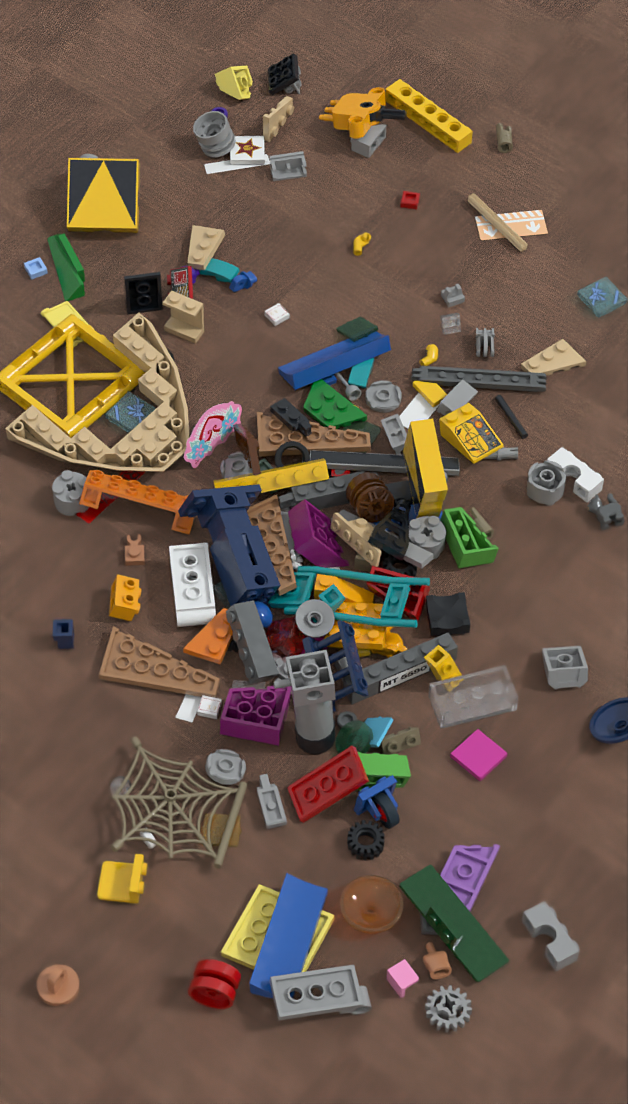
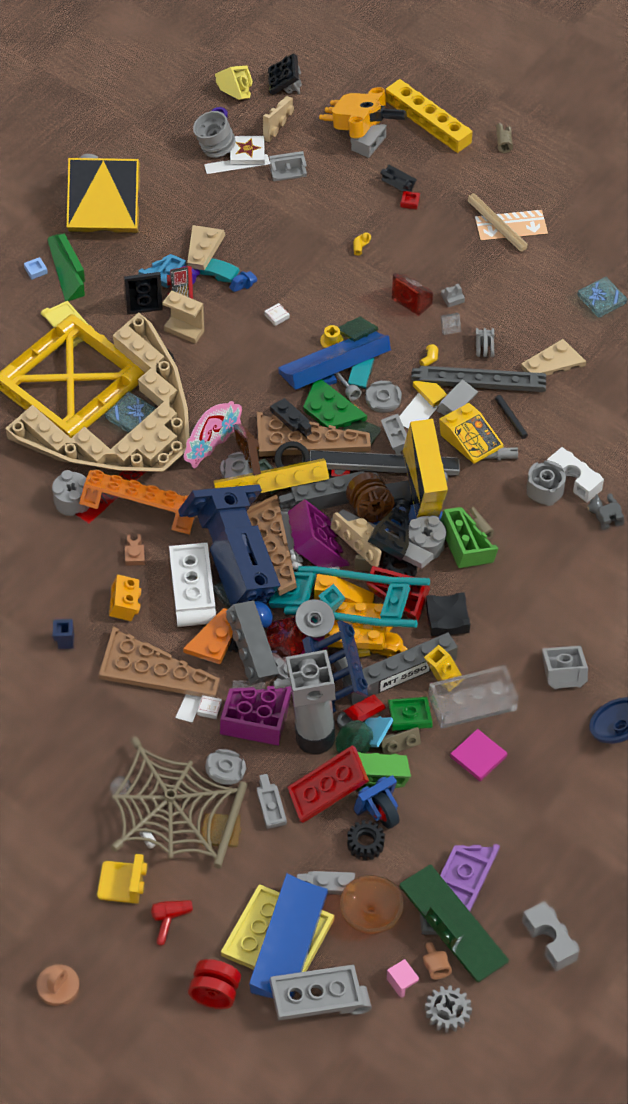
none -> dark azure wing [138,254,186,288]
none -> red piece [151,900,193,946]
none -> light grey hinge [297,871,355,895]
none -> yellow piece [320,325,344,348]
none -> red tile [343,694,386,725]
none -> black hinge [380,164,417,192]
none -> green tile [388,697,433,731]
none -> clear red slope [392,273,433,316]

